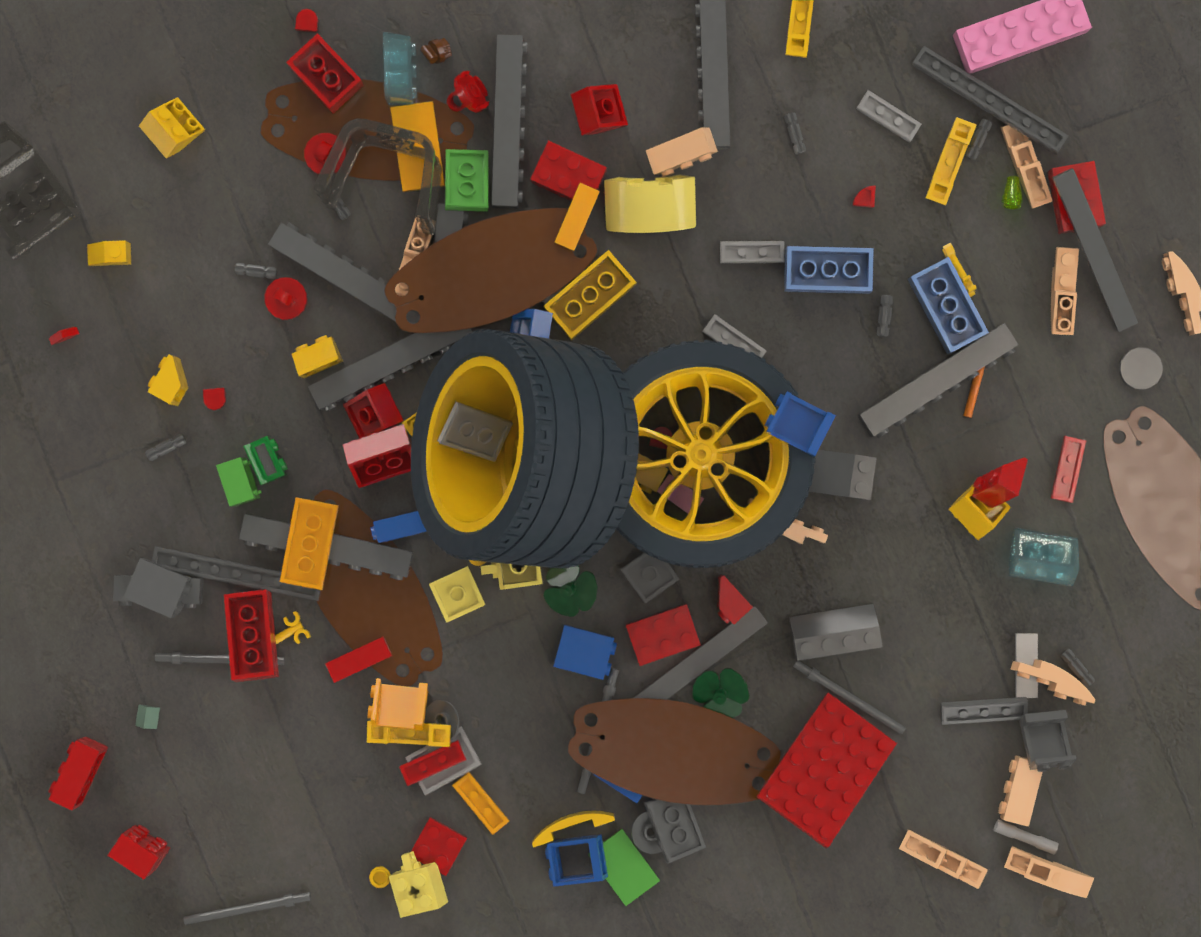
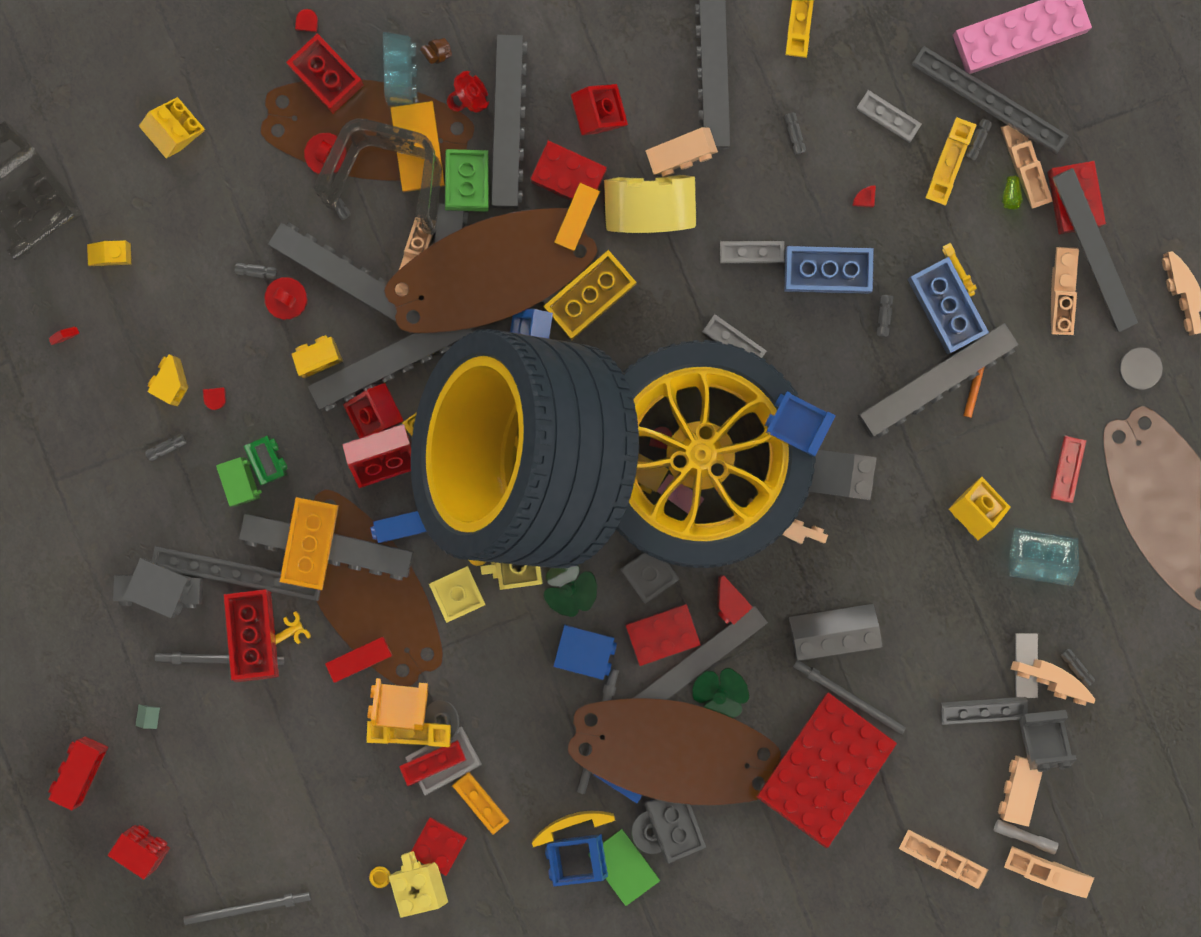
light grey tile [437,402,513,462] -> none
red slope [972,457,1028,508] -> none

